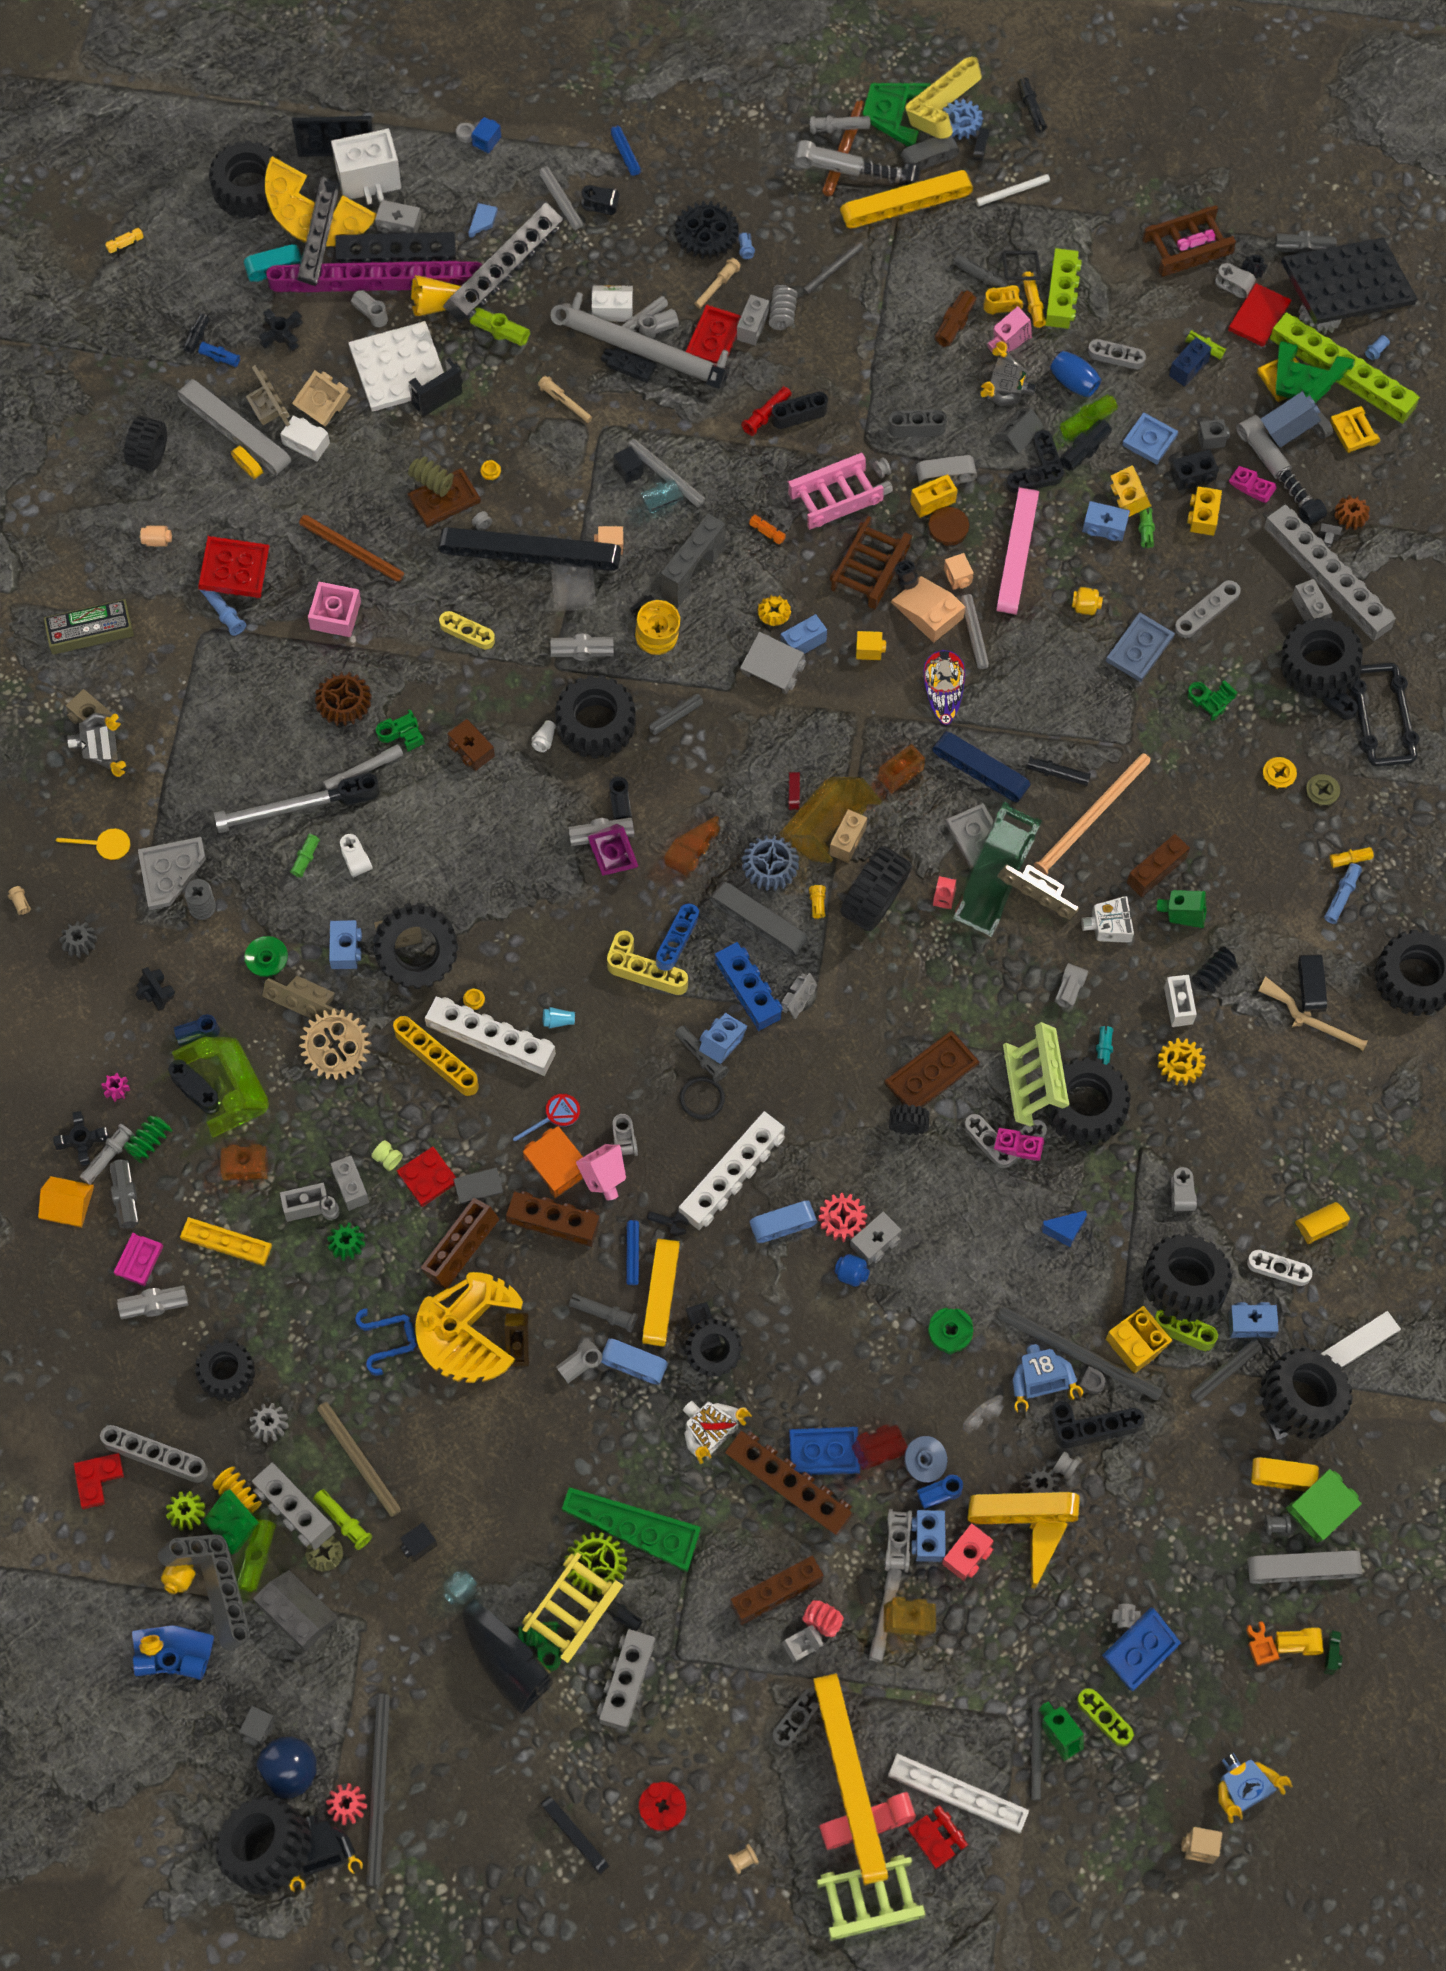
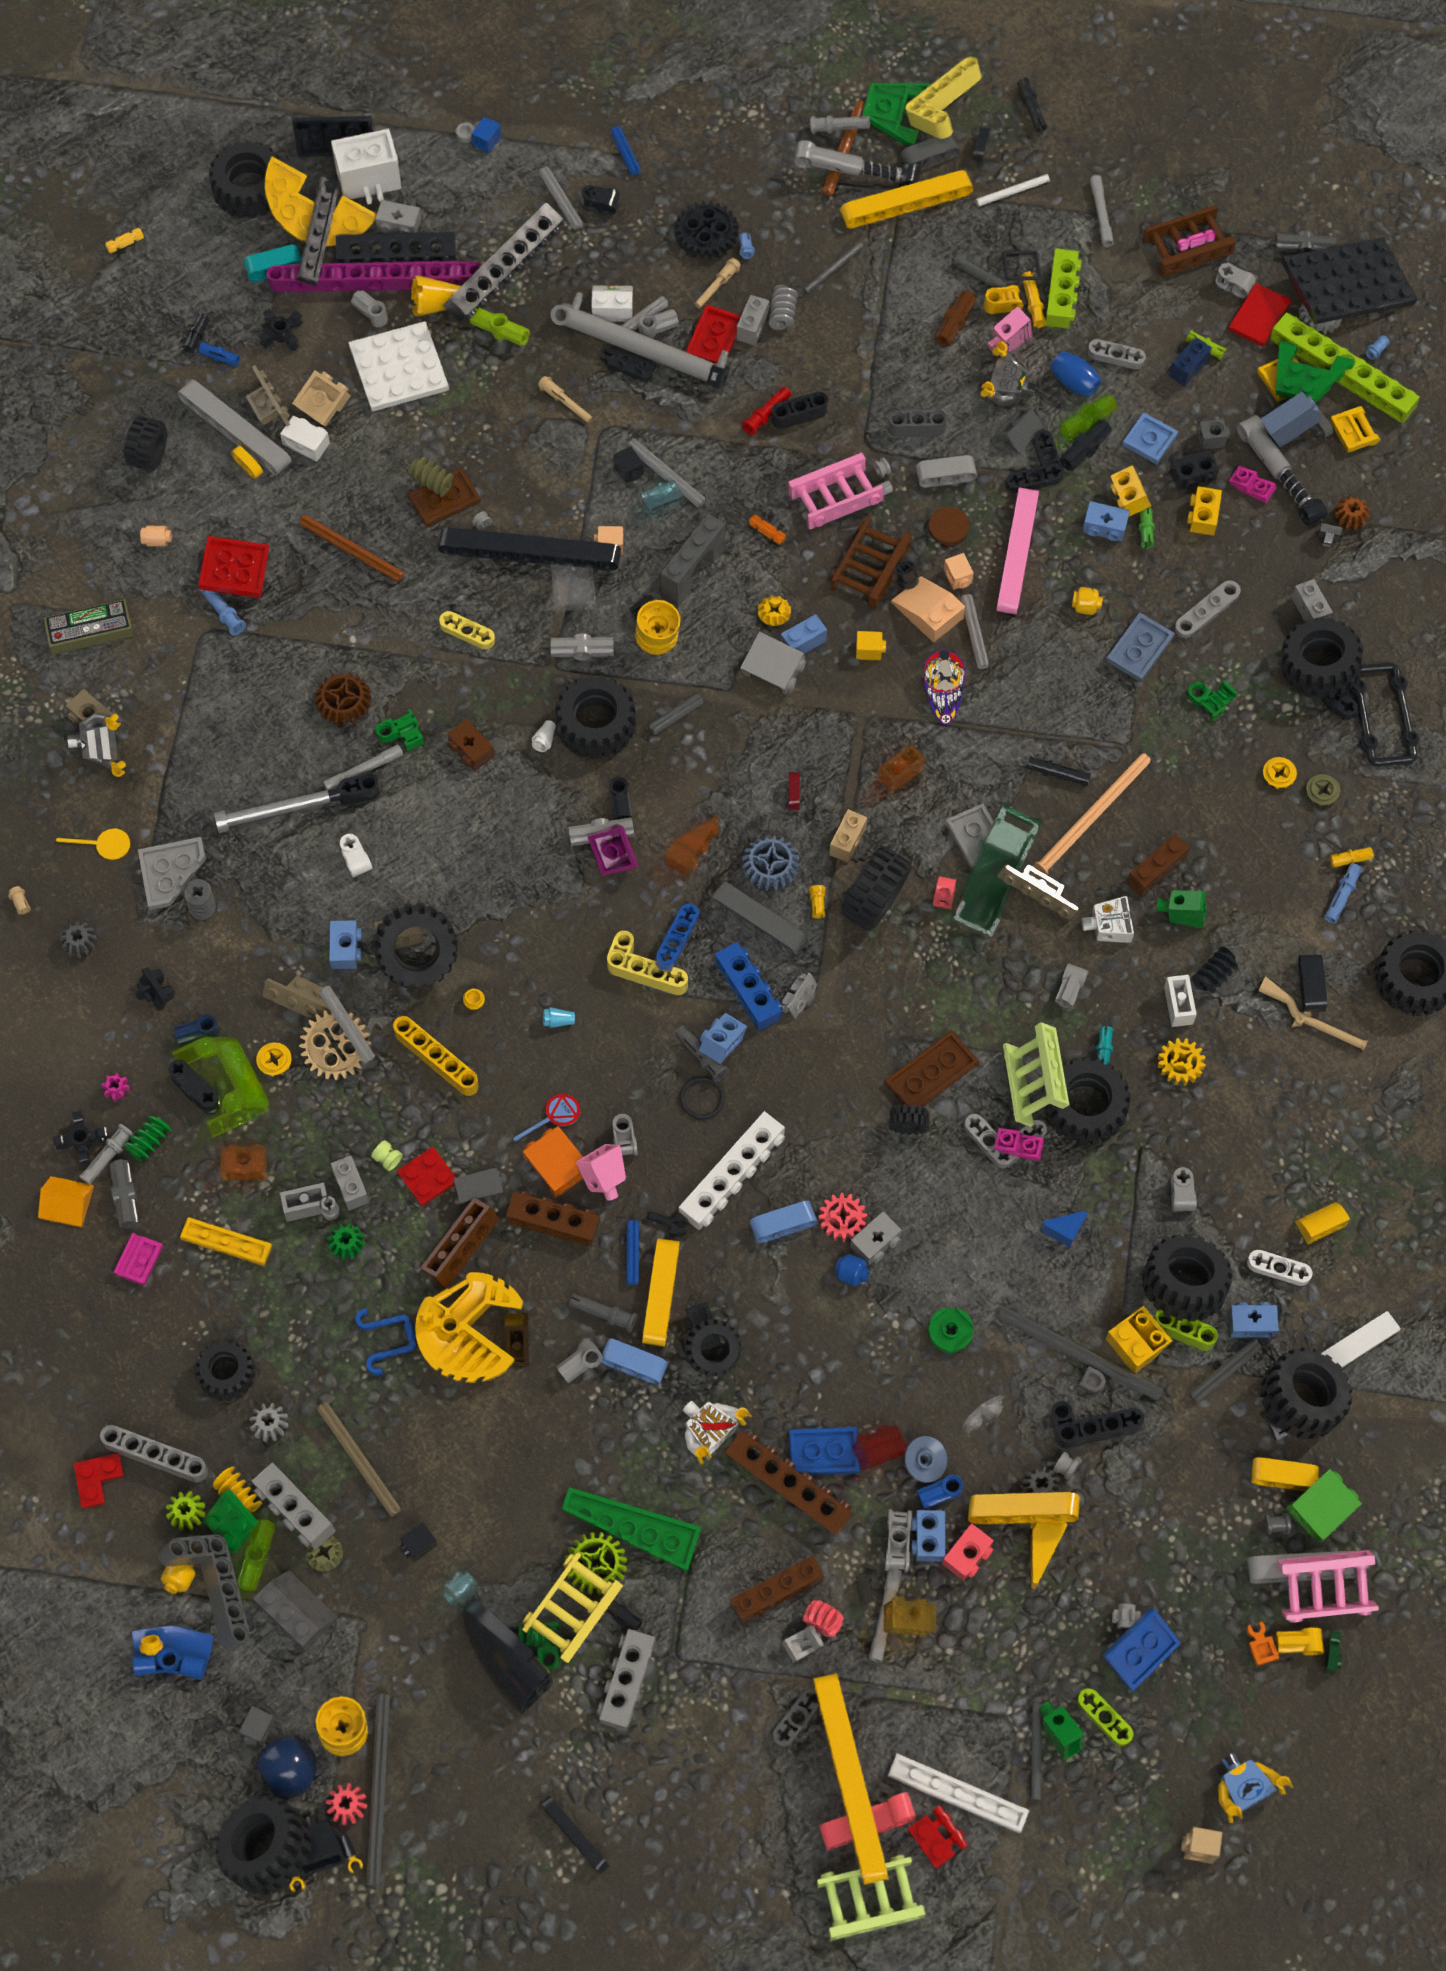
light grey piece [117,1285,188,1320] -> none
green dish [244,936,288,977] -> none
bright green pin [290,834,320,878] -> none
bright pink brick [308,582,361,637] -> none
lime pin [313,1489,372,1550] -> none
black panel [408,358,463,417] -> none
white brick [425,996,556,1076] -> none
medium blue tile [469,203,498,237] -> none
yellow plate [480,460,501,480] -> none
red plate [639,1782,686,1832] -> none
tan bush [728,1844,759,1874] -> none
clear yellow windscreen [780,777,882,863] -> none
yellow brick [910,474,957,518] -> none
dark blue beam [932,731,1031,802] -> none
medium blue gear [943,99,983,139] -> none
medium blue torso [1013,1344,1083,1413] -> none
black gear [1241,254,1267,279] -> none
light grey brick [1264,504,1396,641] -> none
none -> yellow gear [256,1043,292,1077]
none -> yellow wheel [316,1696,368,1756]
none -> light grey axle [319,986,375,1063]
none -> light grey piece [1090,175,1114,247]
none -> bright pink fence [1277,1550,1379,1623]

